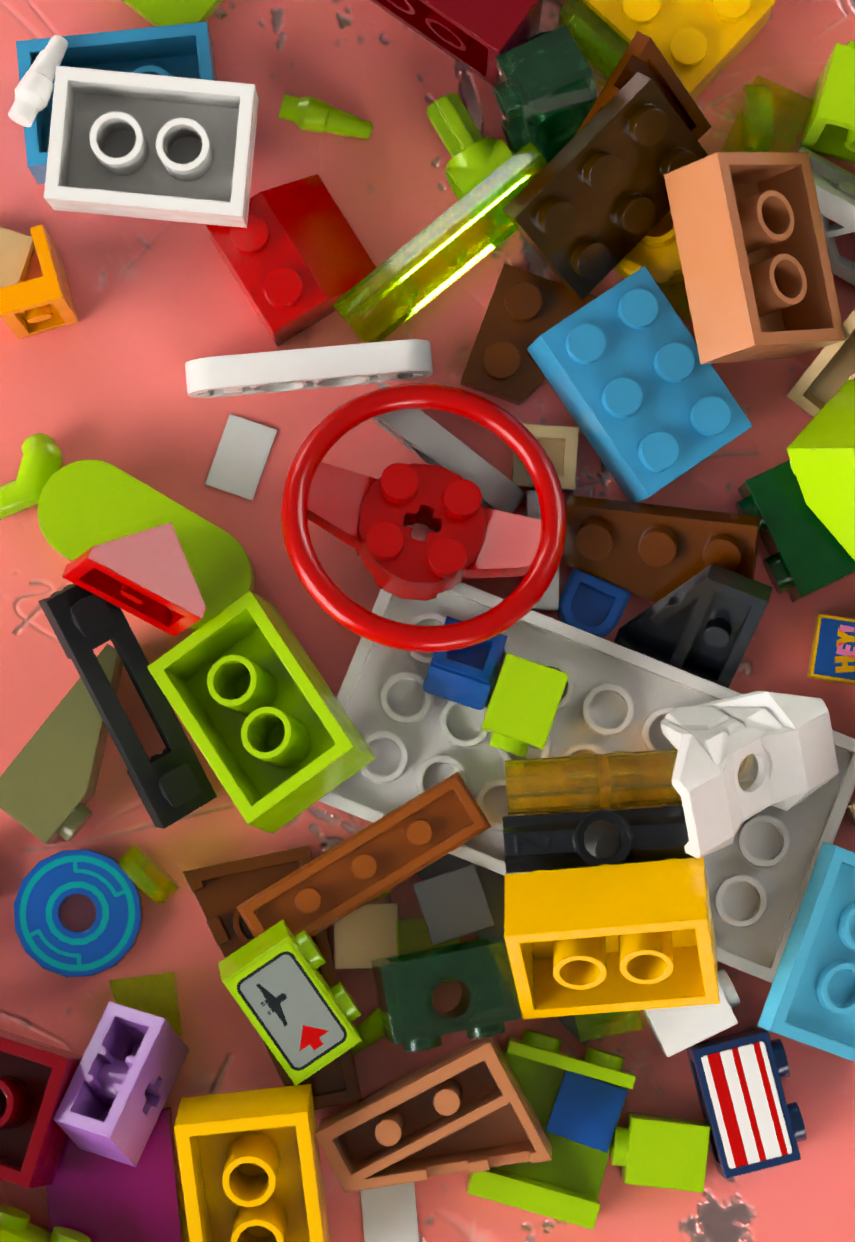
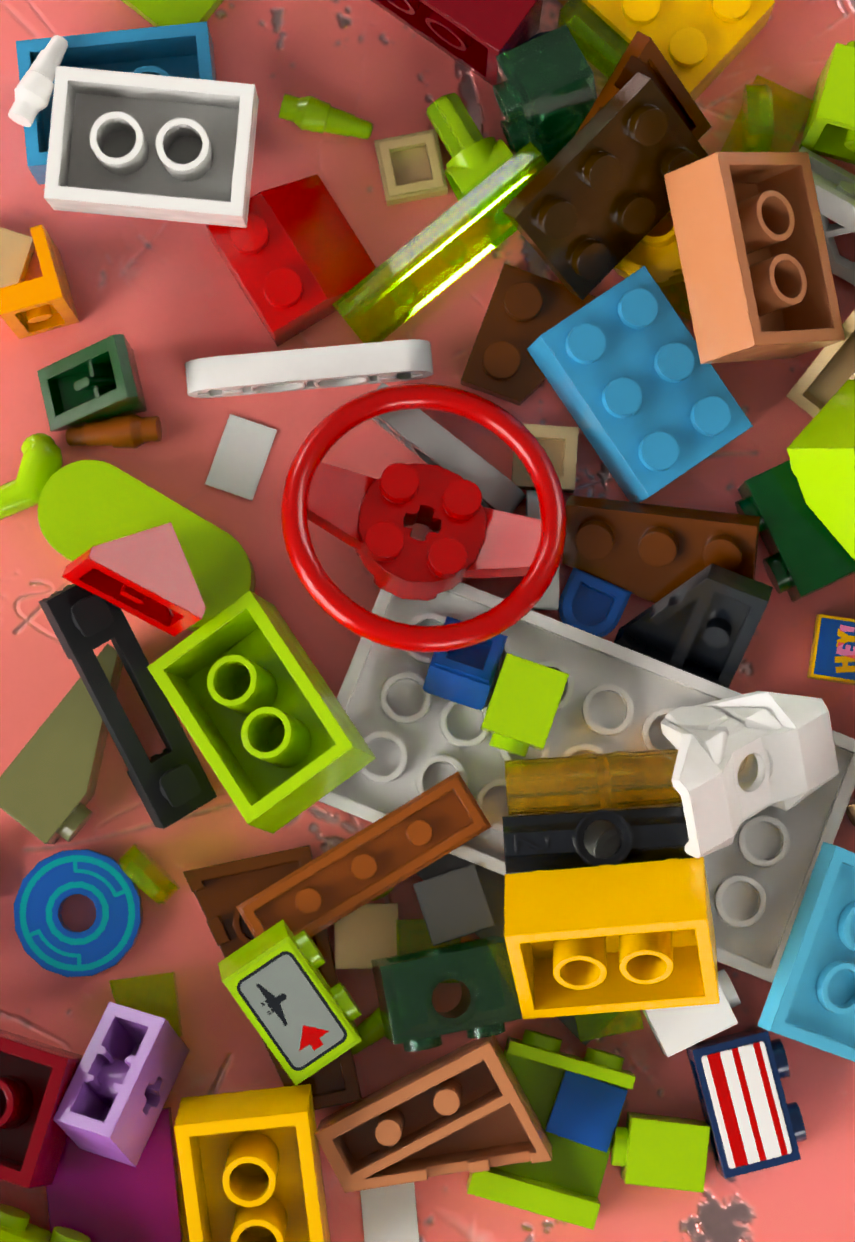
none -> dark green slope [37,334,147,432]
none -> dark orange piece [65,413,162,448]
none -> tan tile [374,129,448,206]

